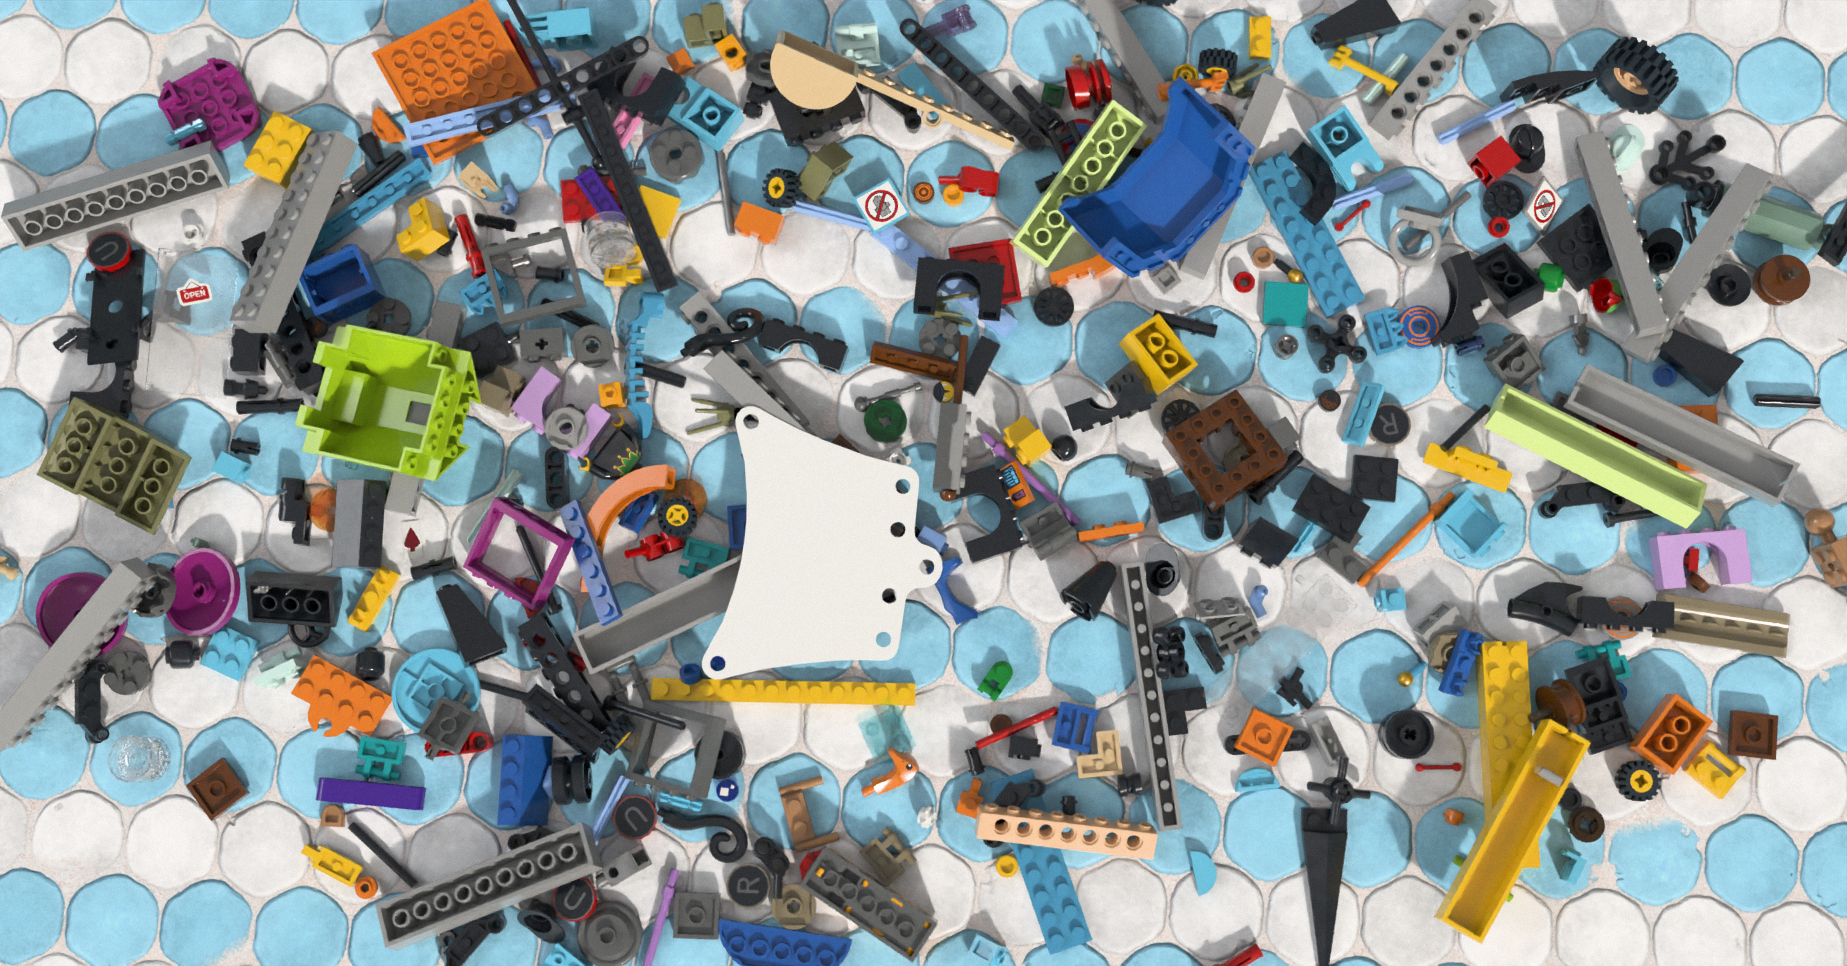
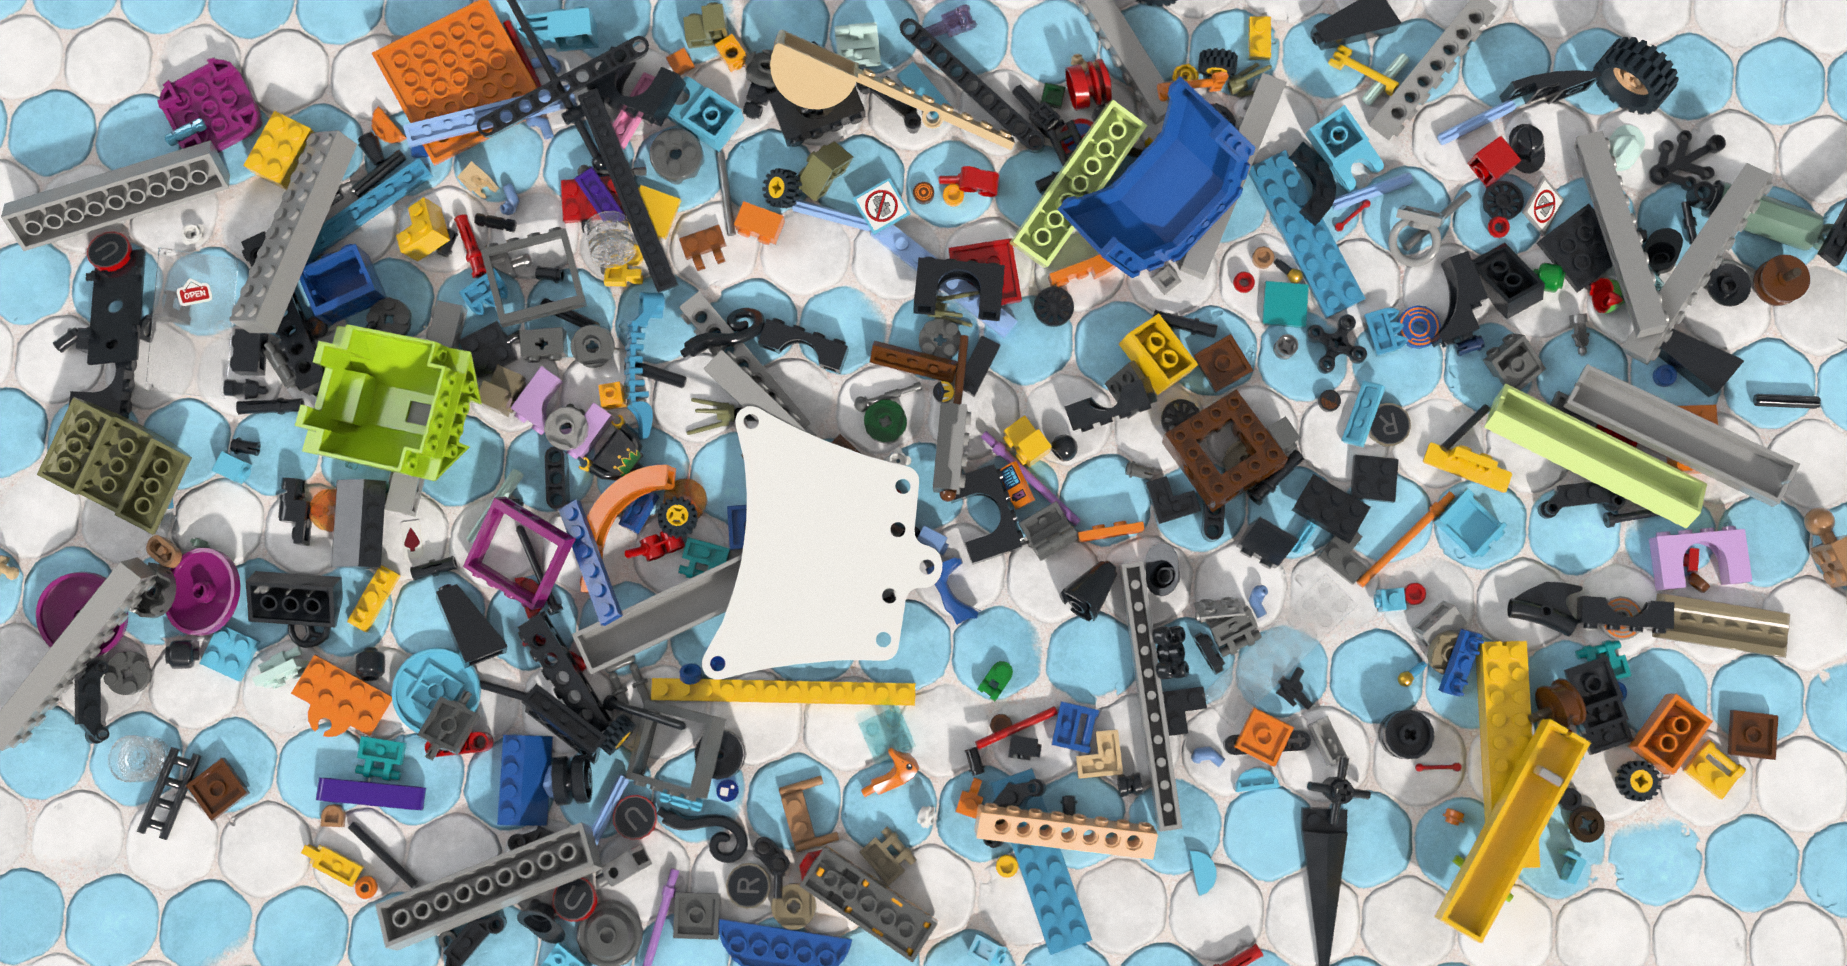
none -> black bar [136,747,202,840]
none -> medium nougat plate [146,535,182,568]
none -> dark orange plate [679,224,727,271]
none -> medium blue arm [1191,746,1225,767]
none -> reddish brown plate [1193,334,1253,393]
none -> red tile [1404,583,1426,605]

